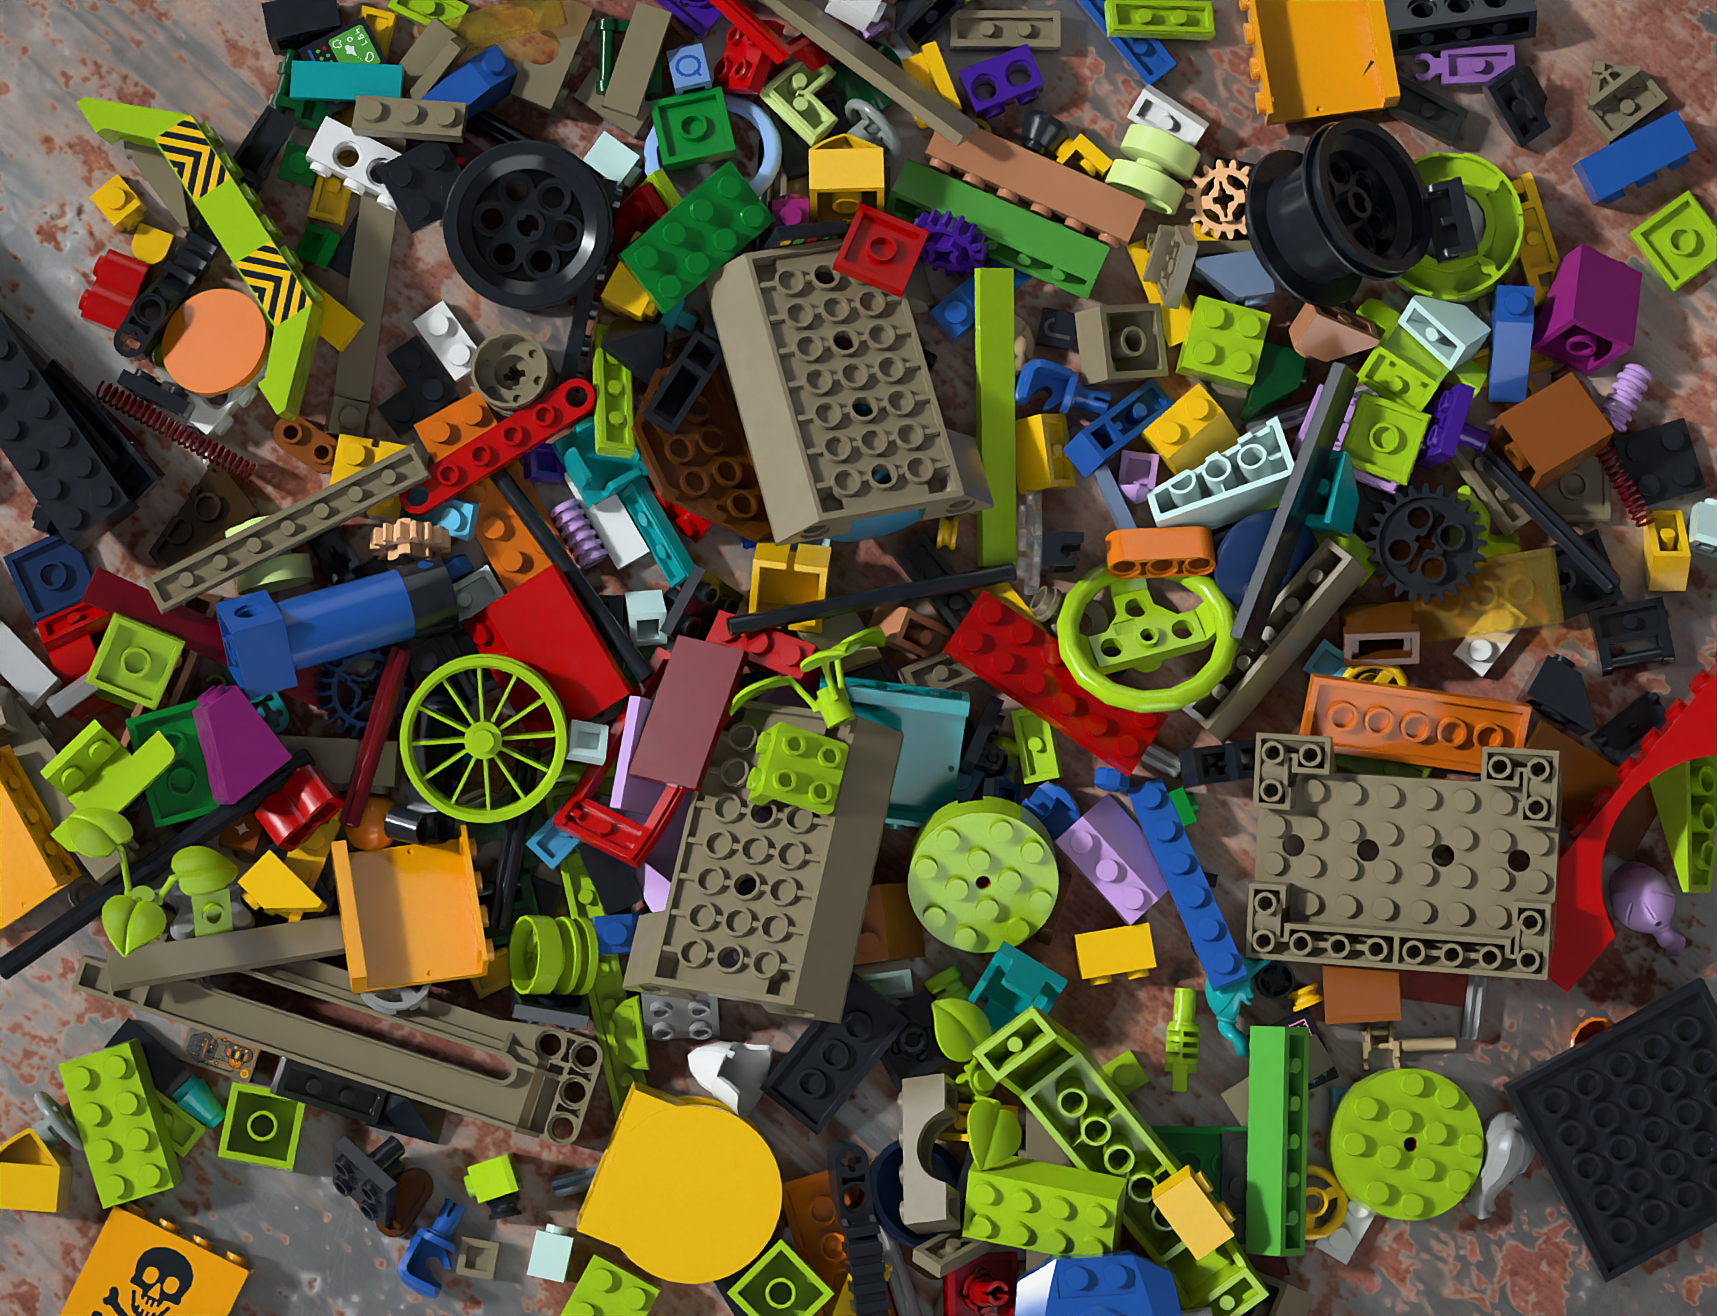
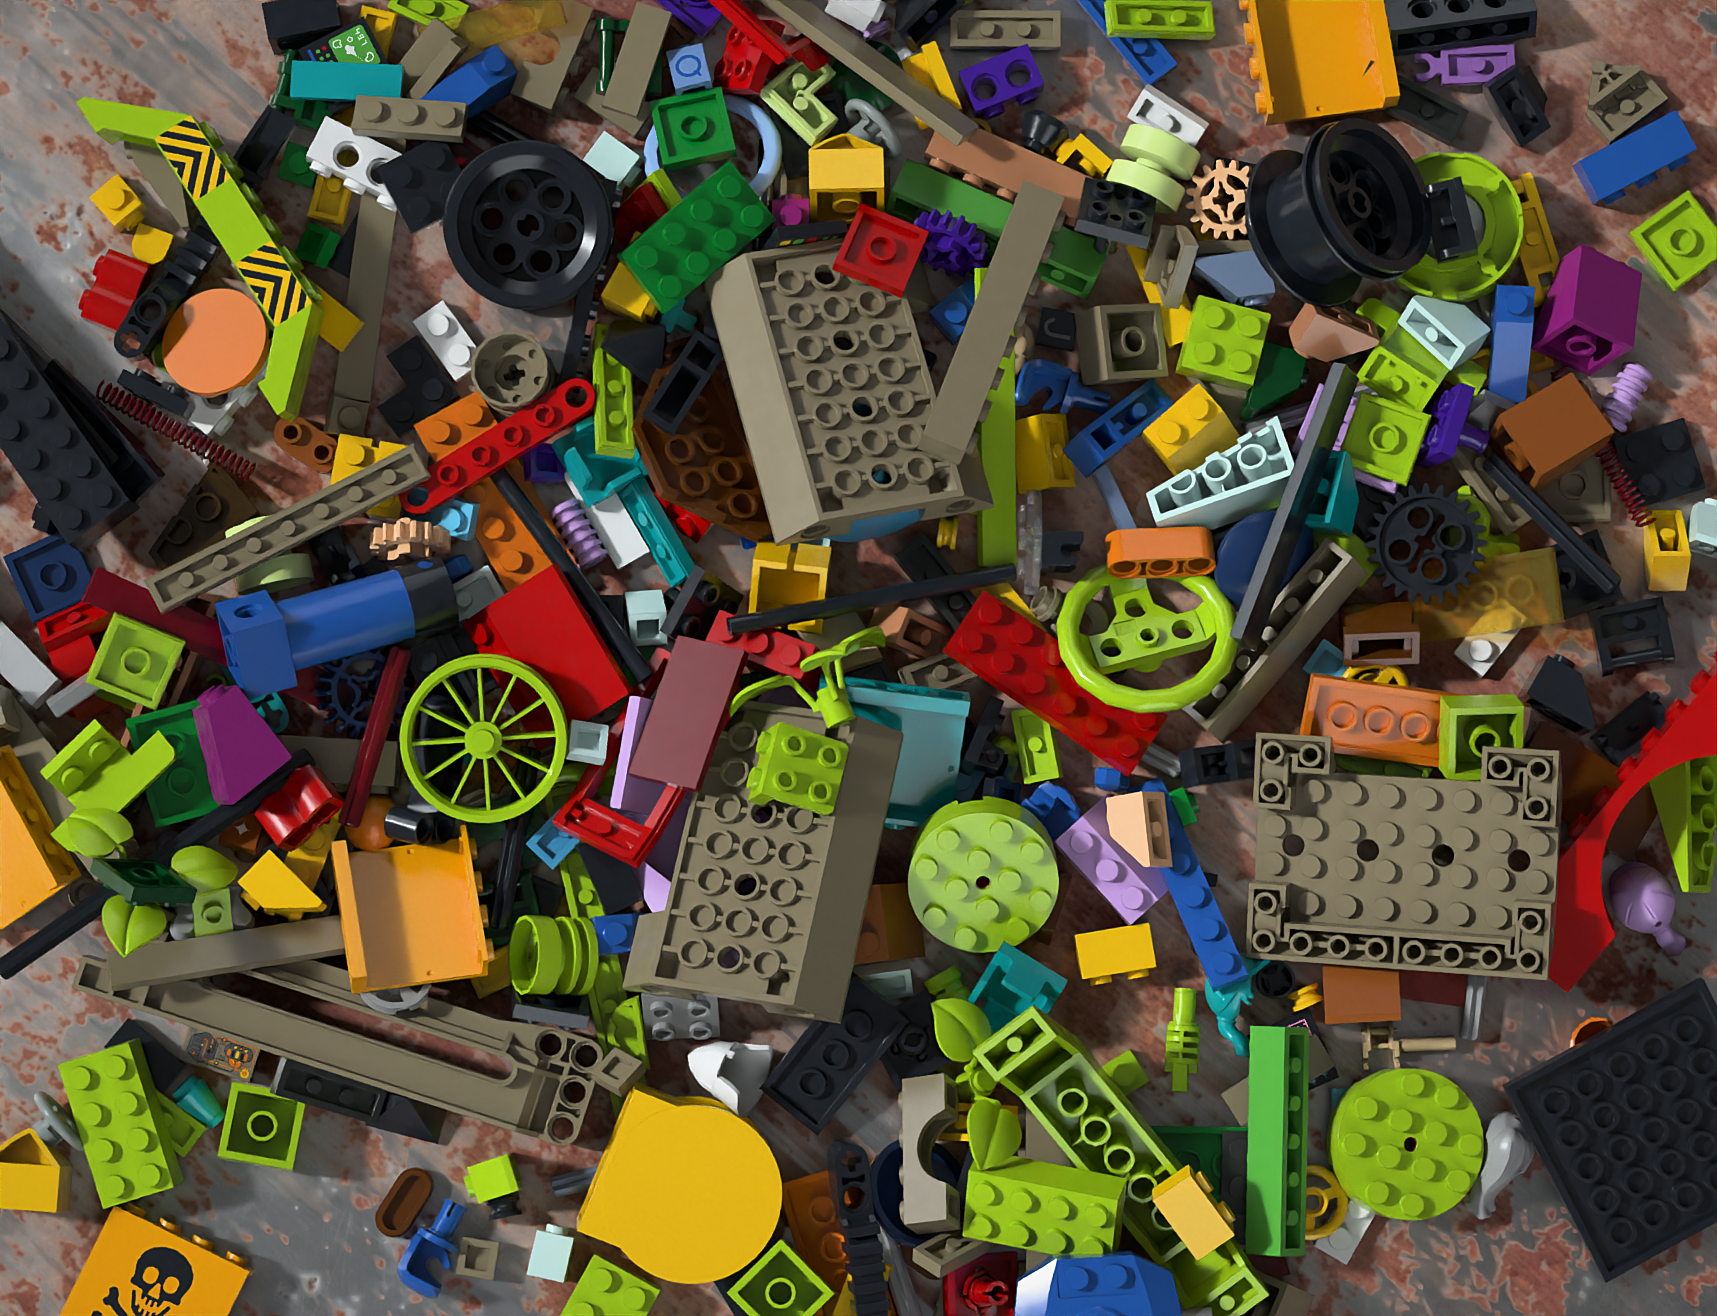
black plate [332,1135,405,1228] -> none
lavender plate [1117,450,1159,505] -> none
none -> dark green plate [90,858,197,907]
none -> dark tan plate [591,1047,646,1098]
none -> dark tan brick [917,180,1067,465]
none -> black plate [1074,177,1157,256]
none -> light nougat slope [1106,791,1173,868]
none -> lime brick [1439,694,1524,780]
none -> light grey tile [1465,389,1515,432]

